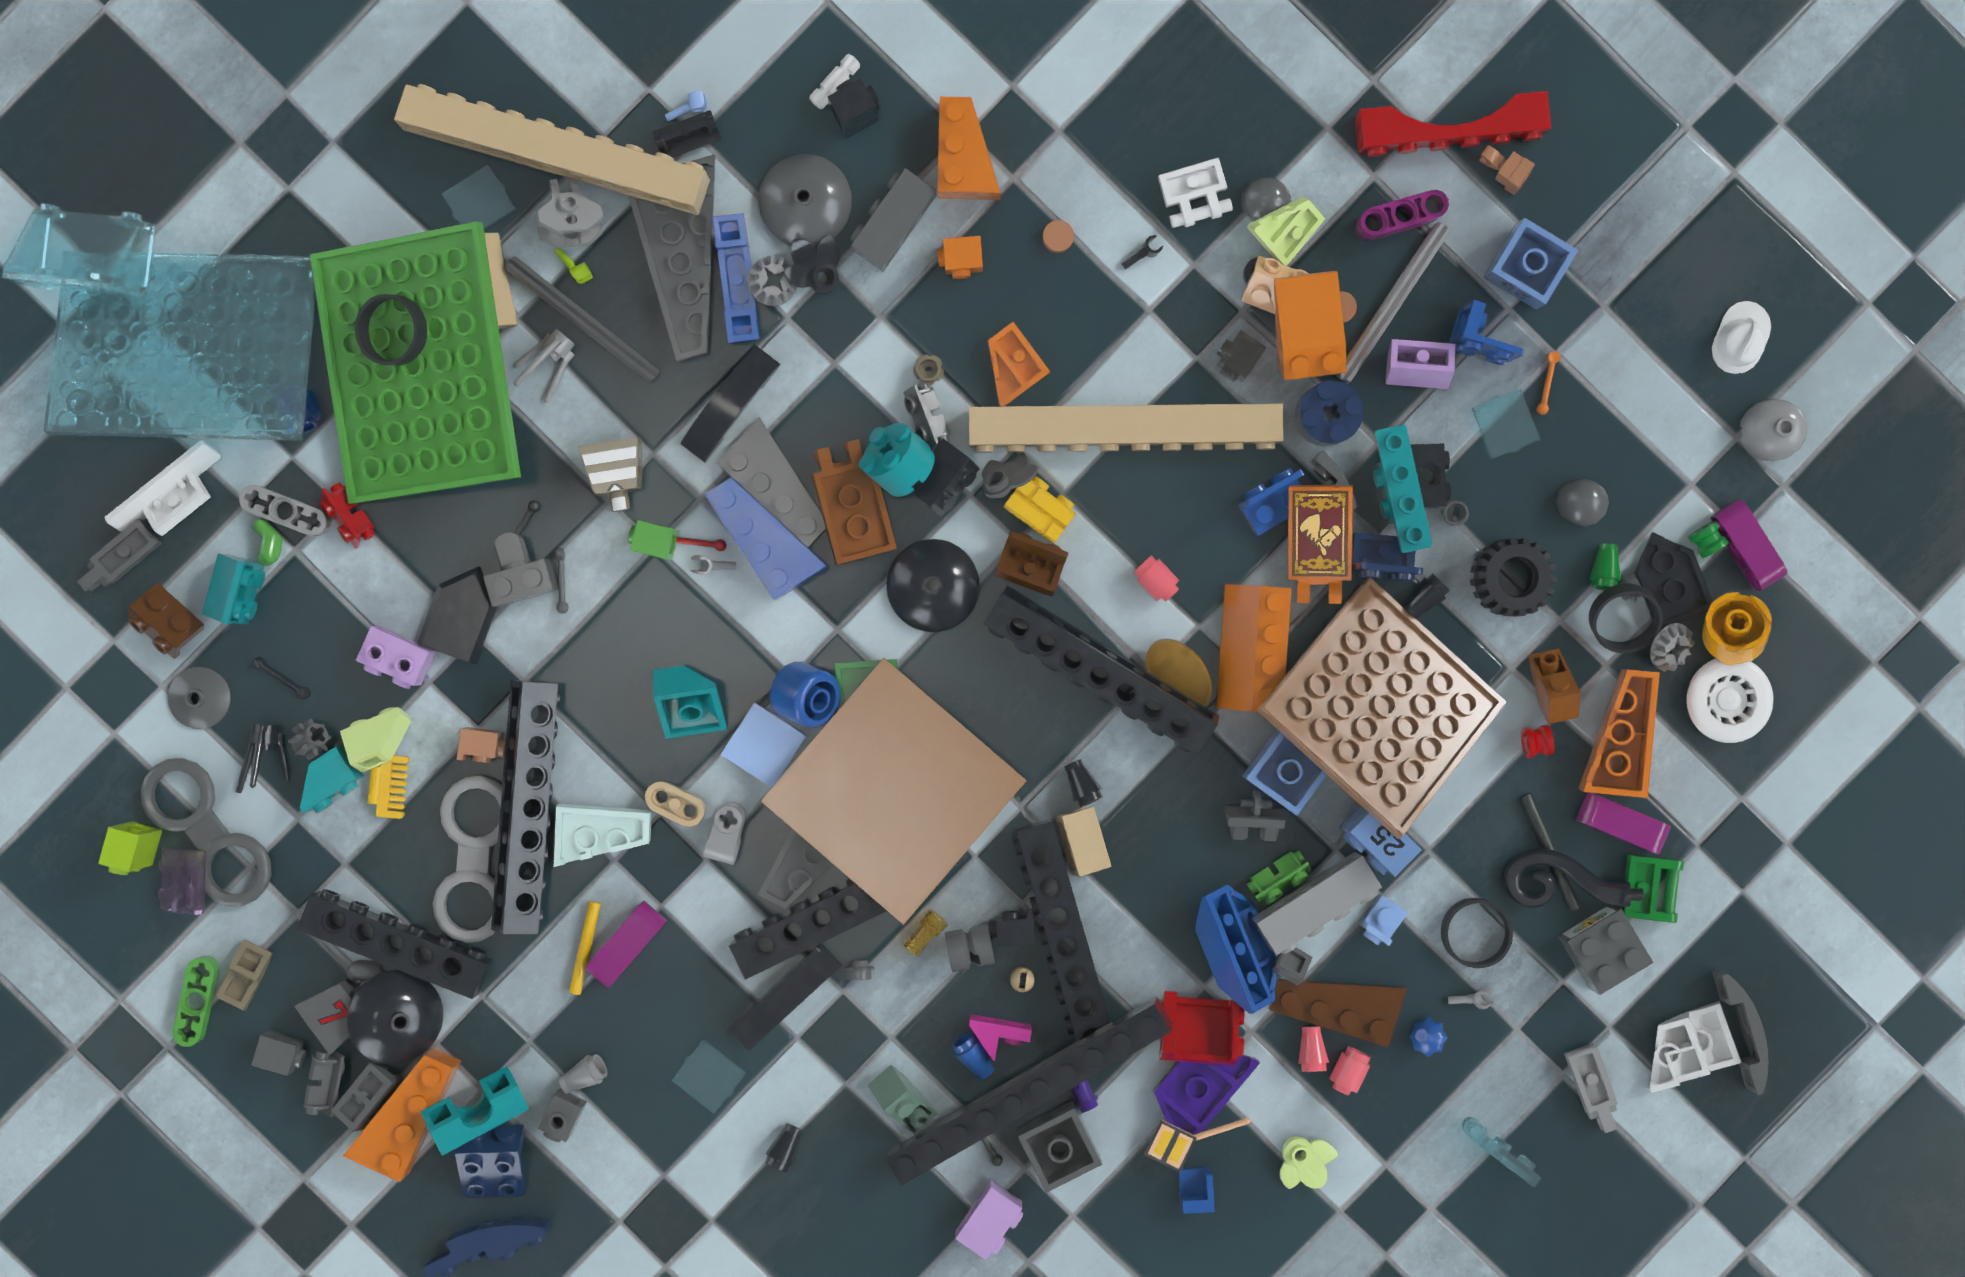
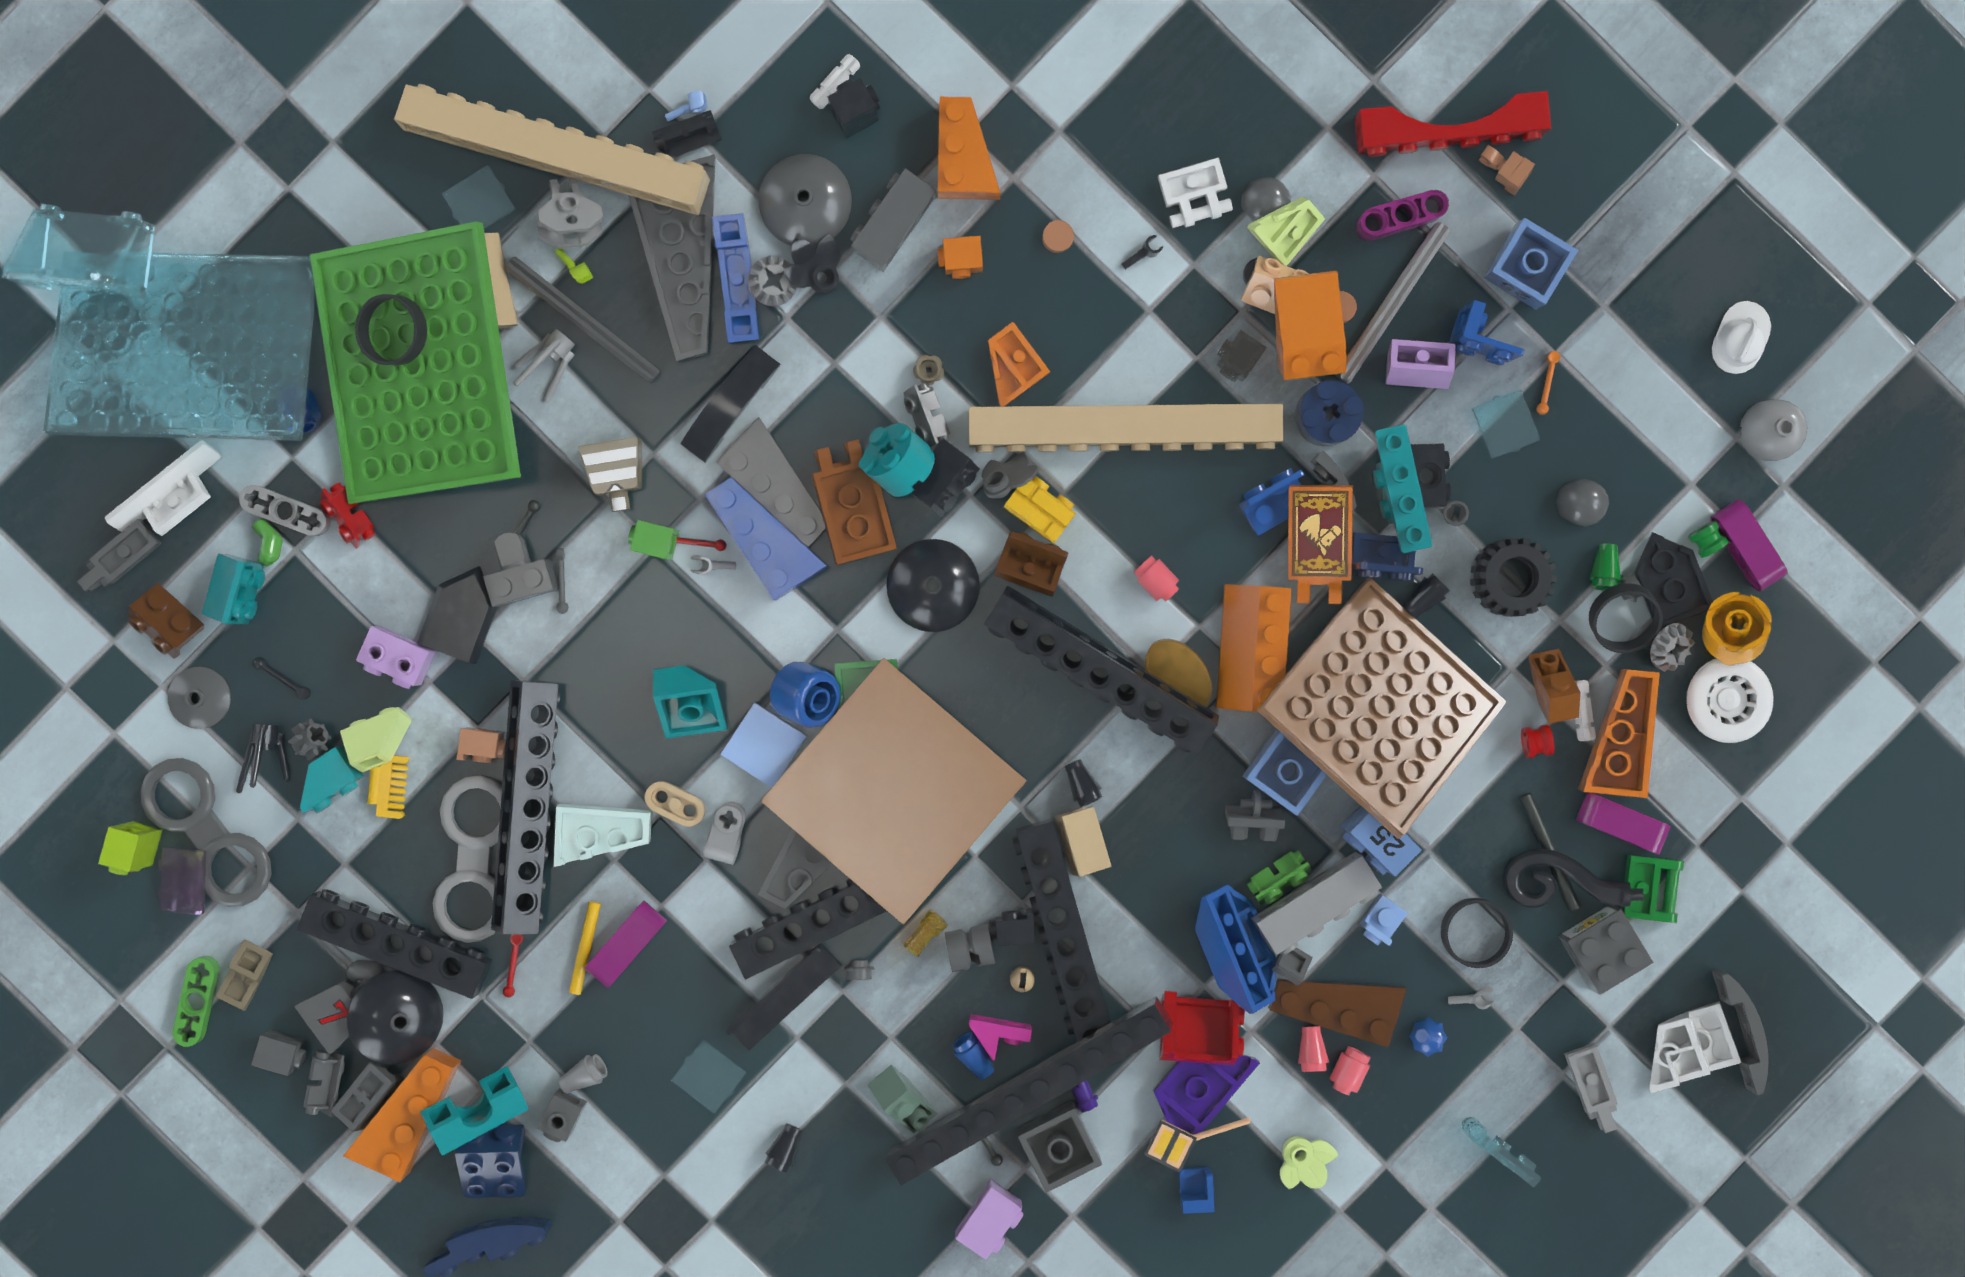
none -> red hinge [503,934,524,998]
none -> white axle [1574,680,1596,741]

